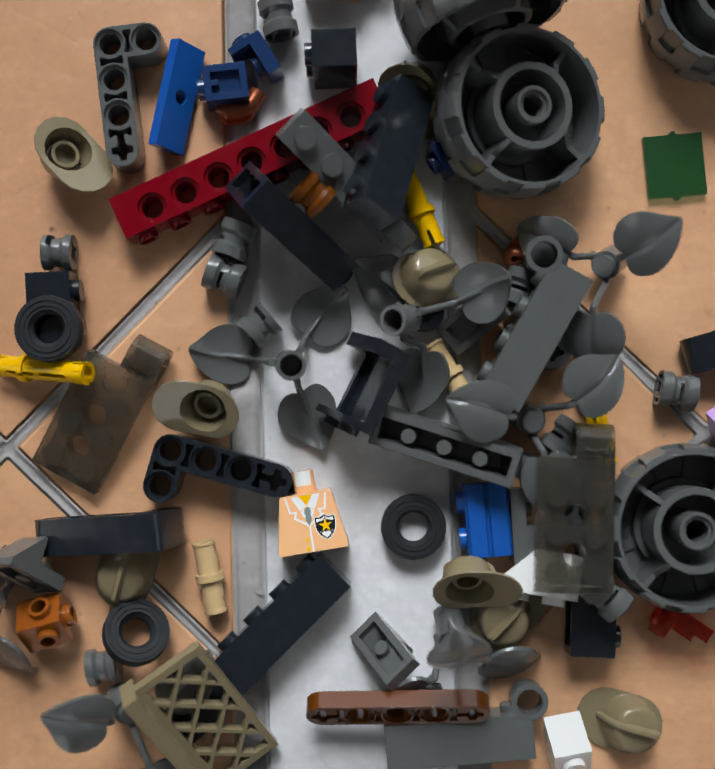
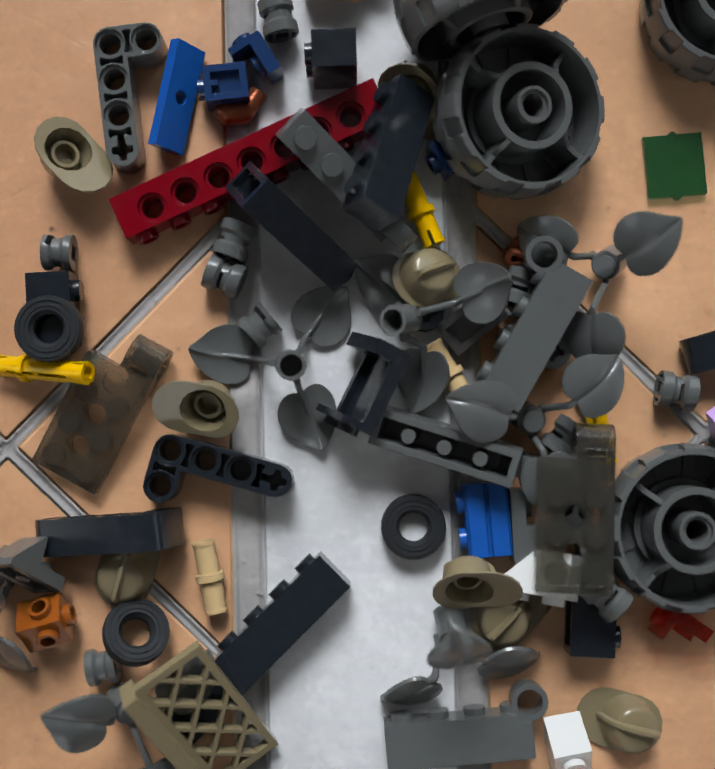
light nougat torso [279,469,349,558] -> none
reddish brown wheel [289,171,336,219] -> none
reddish brown beam [306,689,490,725] -> none
dark grey slope [350,612,420,691] -> none

